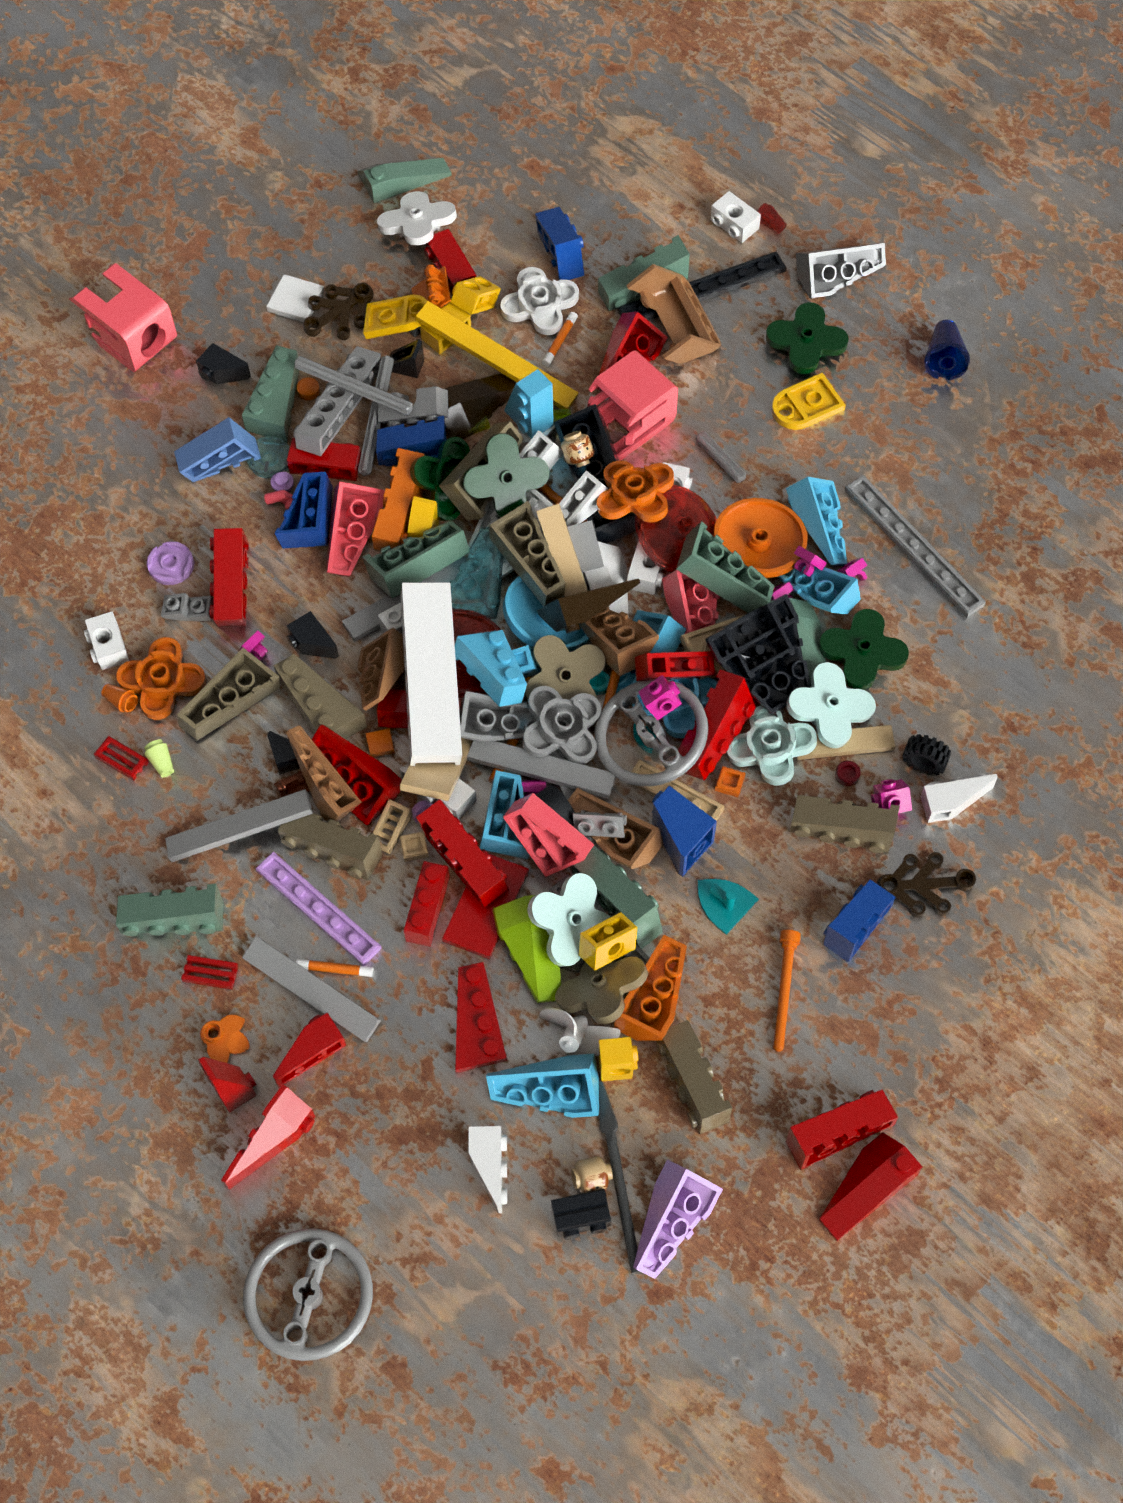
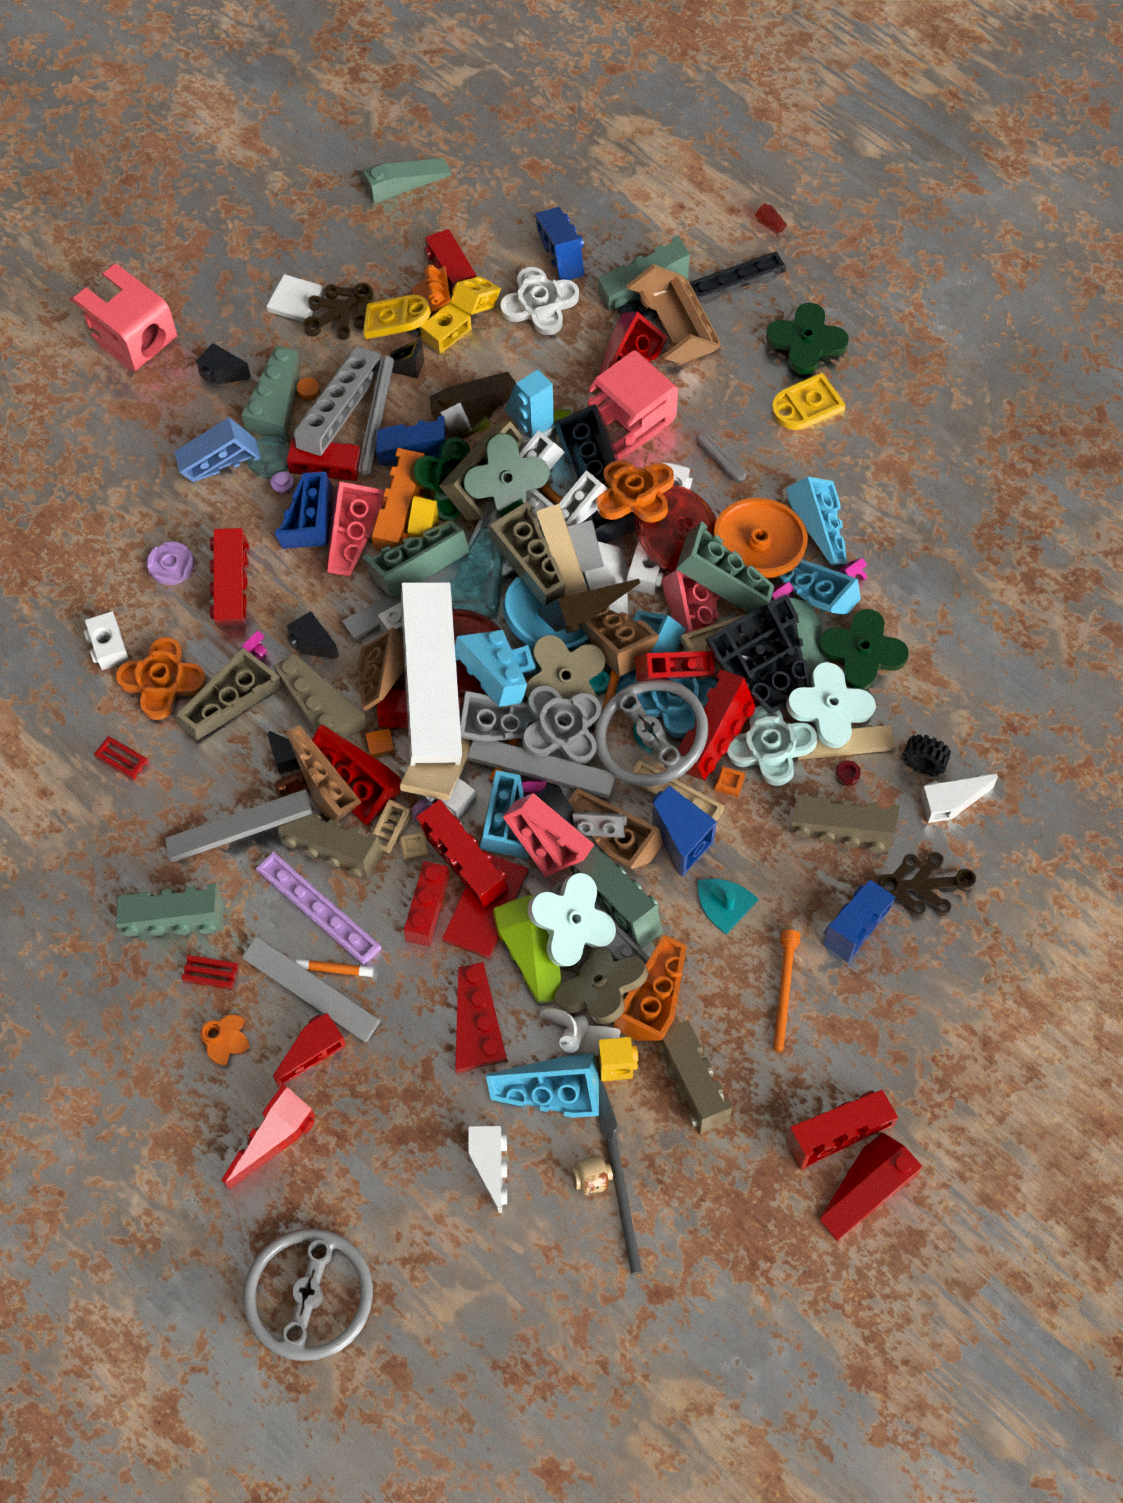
orange cone [101,684,138,712] -> none
yellowish green cone [144,739,174,778] -> none
light grey slope [161,593,214,621] -> none
red wedge [198,1057,257,1113] -> none
coral arm [264,490,293,510] -> none
light grey axle [294,356,413,415] -> none
white plant [377,191,457,245] -> none
light grey arch [378,386,449,427] -> none
yellow tile [415,301,579,412] -> none
orange bar [542,312,578,367] -> none
black brick [551,1189,611,1240] -> none
tan head [560,431,594,468] -> none
yellow brick [579,912,637,971] -> none
lavender wedge [633,1159,723,1279] -> none
dark pink brick [638,675,682,720] -> none
white brick [710,191,761,243] -> none
dark pink tile [794,546,827,577] -> none
light grey wedge [796,243,886,298] -> none
light grey tile [845,475,986,618] -> none
dark pink brick [871,779,912,815] -> none
clear blue cone [924,320,970,380] -> none

